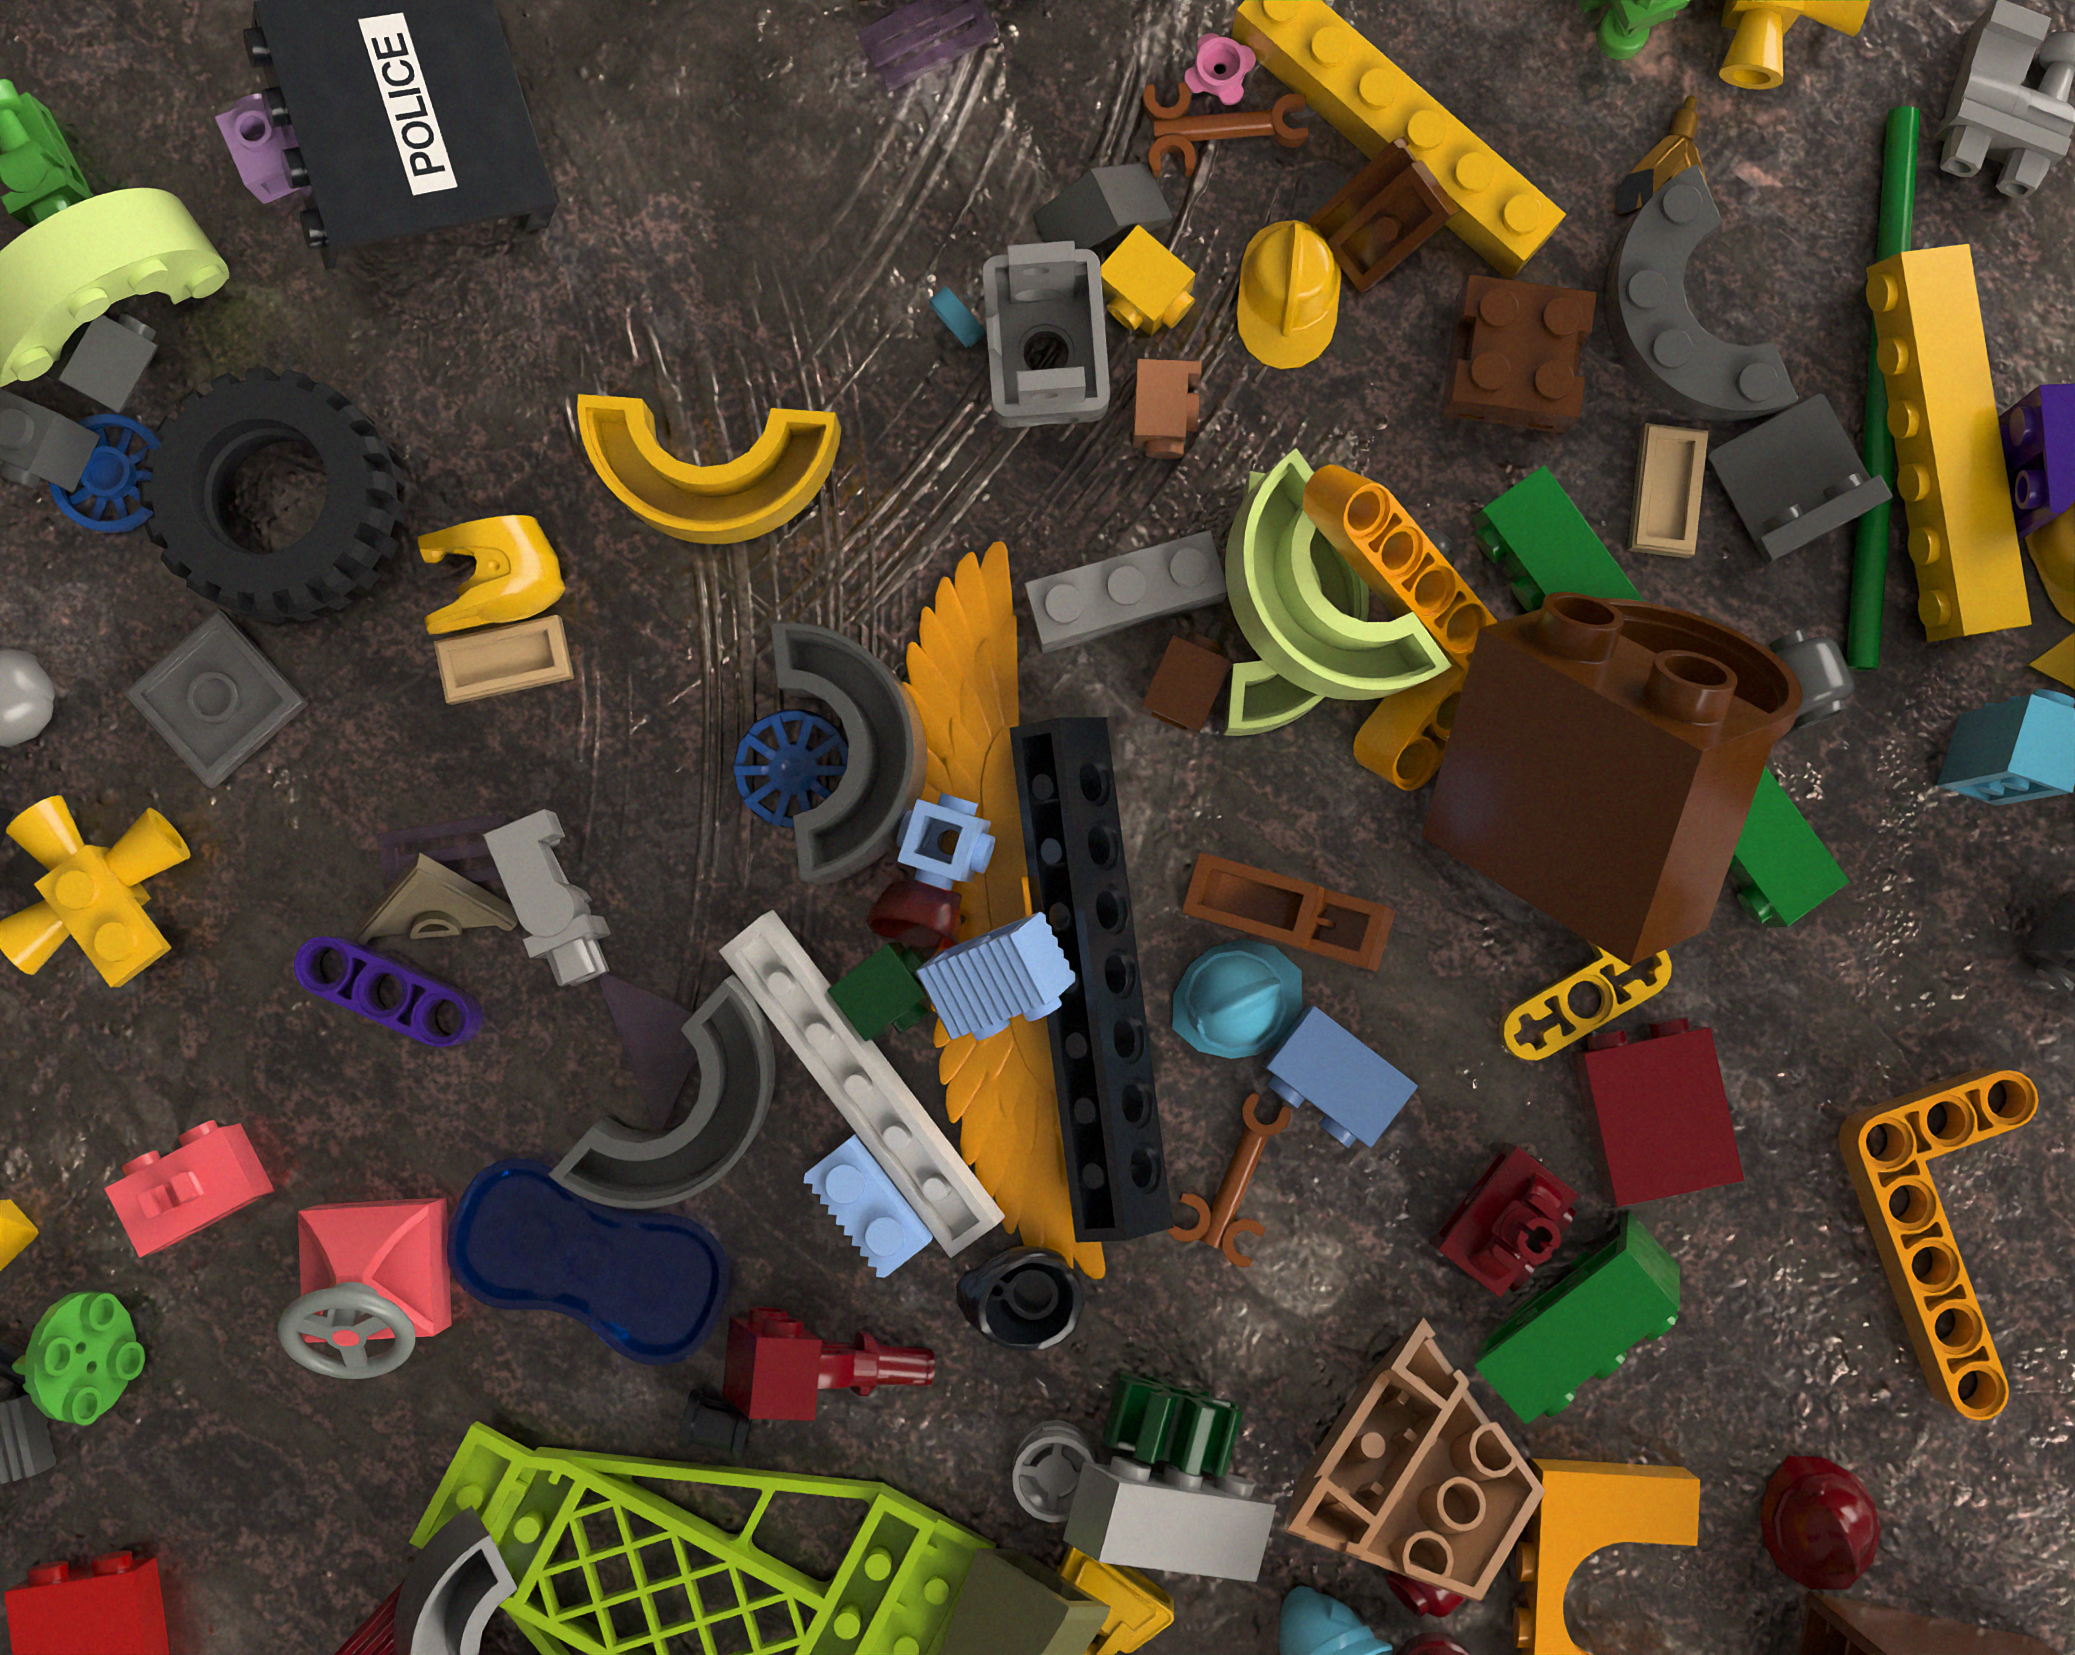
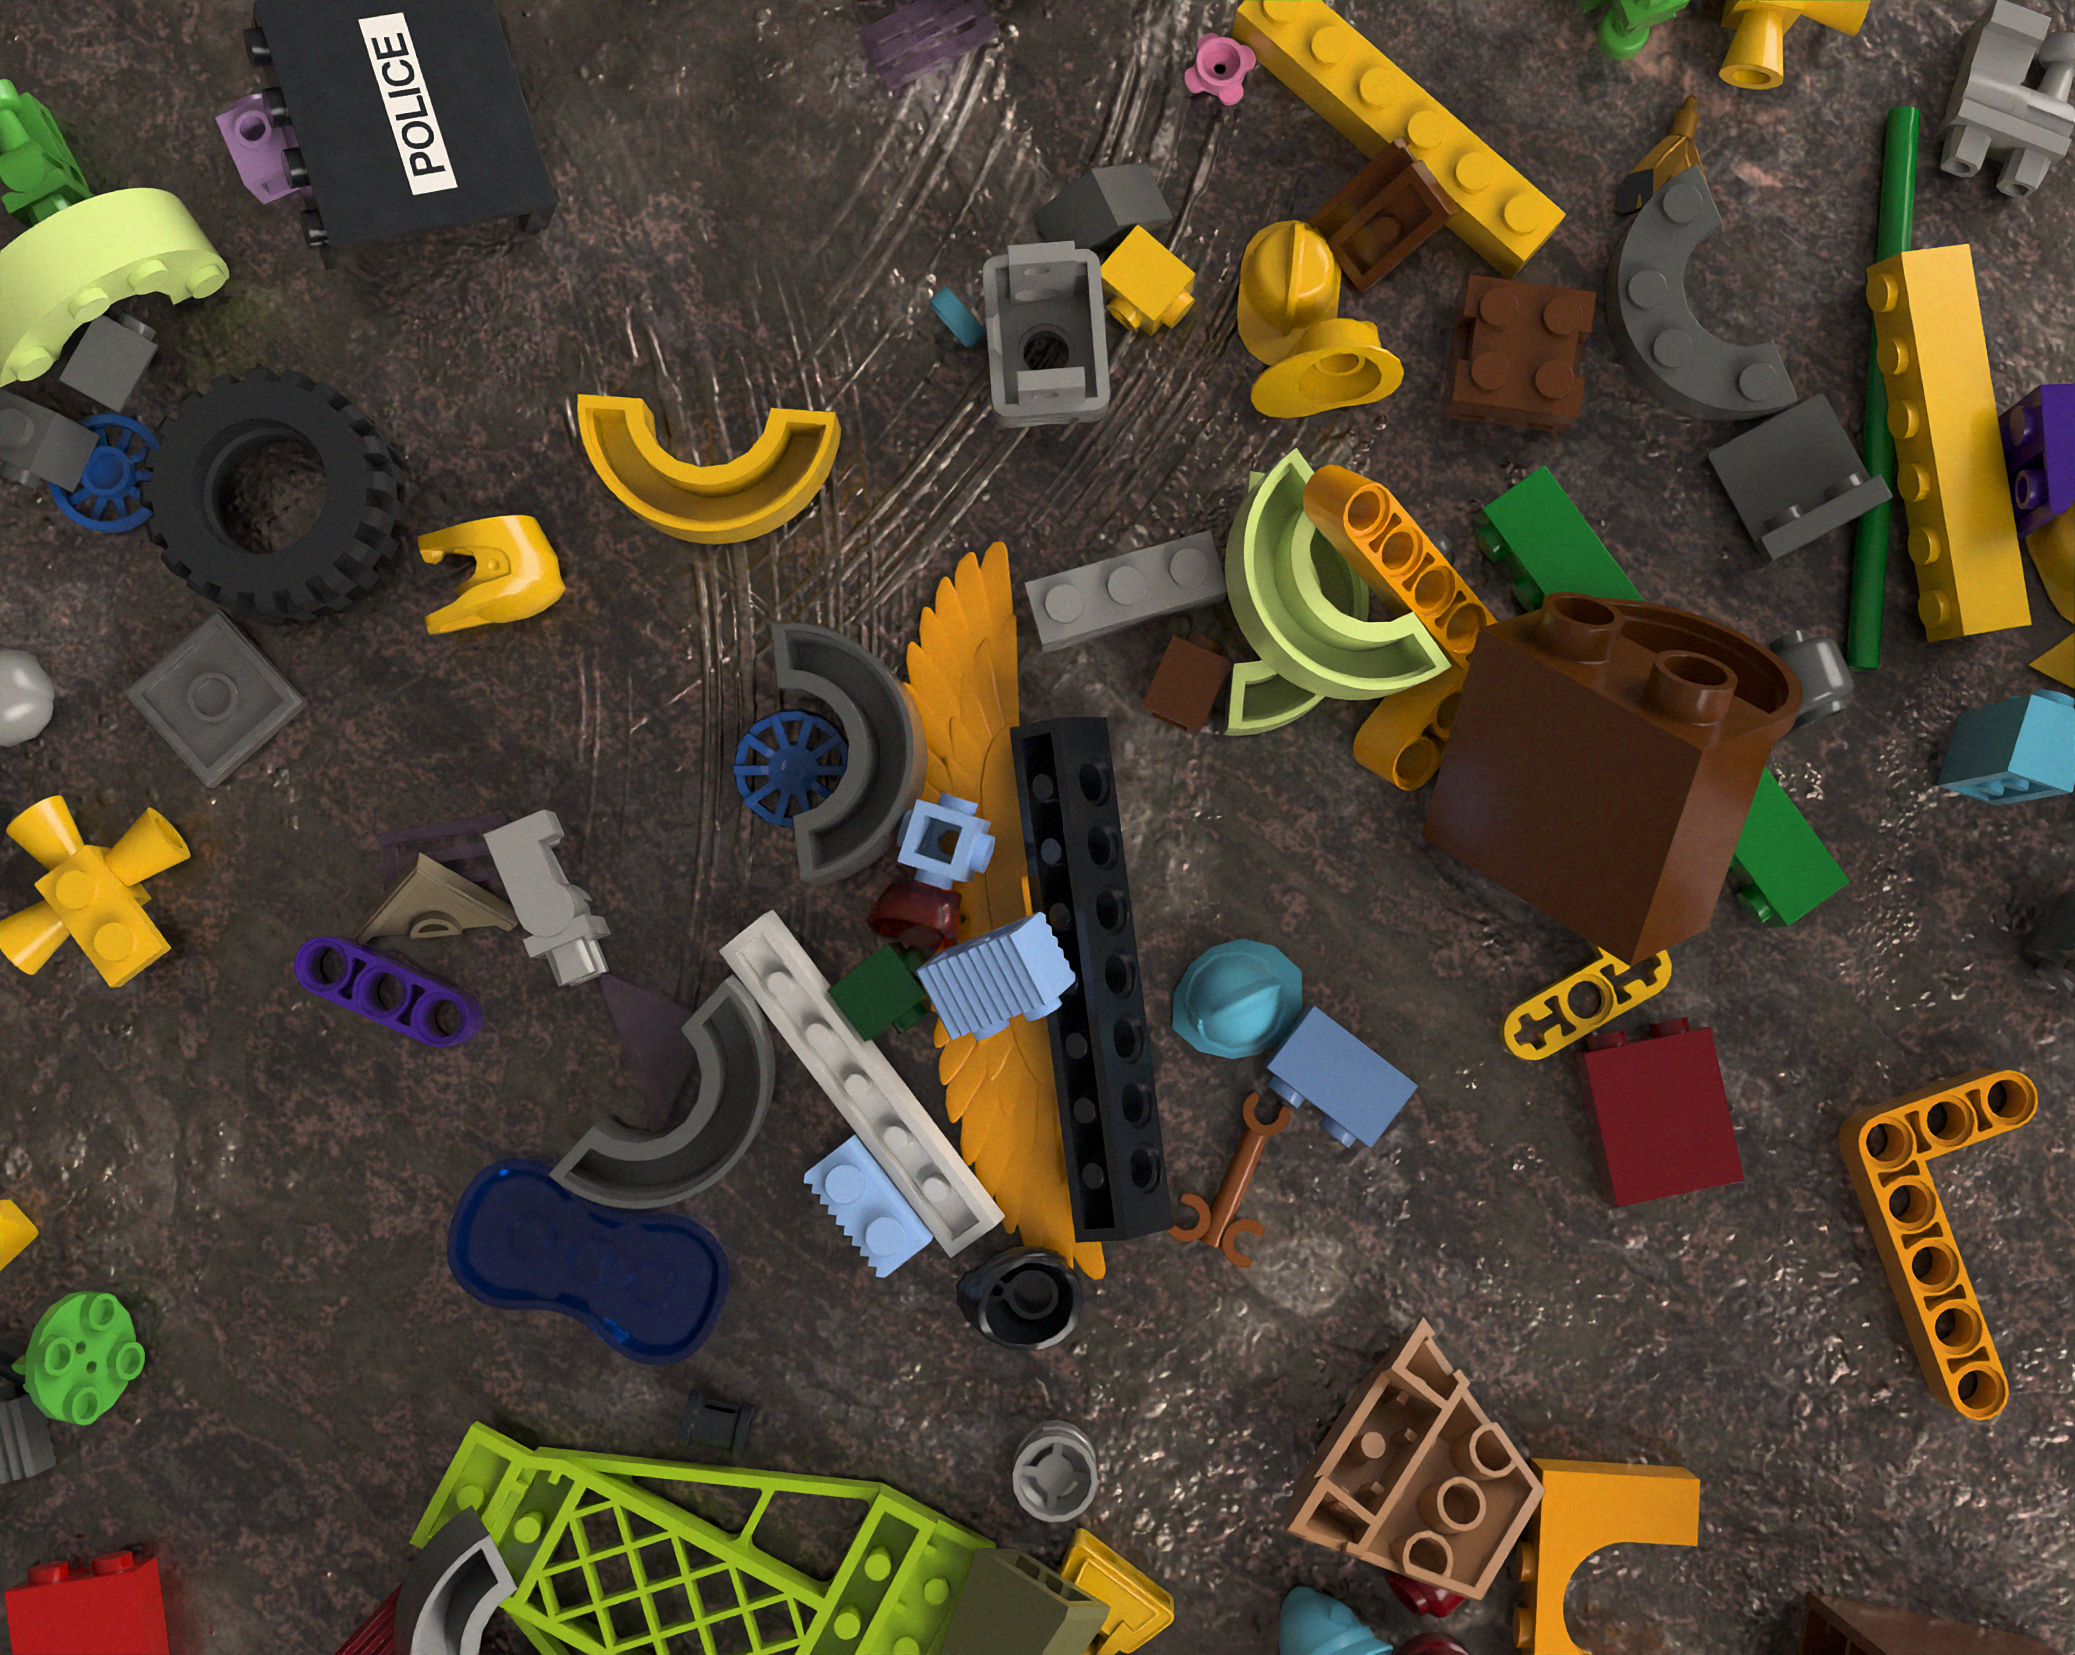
coral brick [104,1120,275,1258] -> none
coral piece [277,1197,452,1379] -> none
tan tile [434,615,574,705] -> none
dark red brick [722,1307,935,1421] -> none
light grey brick [1063,1456,1276,1582] -> none
dark green gear [1102,1372,1243,1477] -> none
nougat brick [1132,359,1202,459] -> none
dark orange bar [1143,82,1309,178] -> none
dark orange slope [1182,852,1395,973] -> none
dark red brick [1429,1142,1579,1298] -> none
green wedge [1474,1209,1680,1425] -> none
tan tile [1627,423,1708,558] -> none
dark red piece [1760,1455,1881,1589] -> none
none -> yellow piece [1250,318,1404,419]

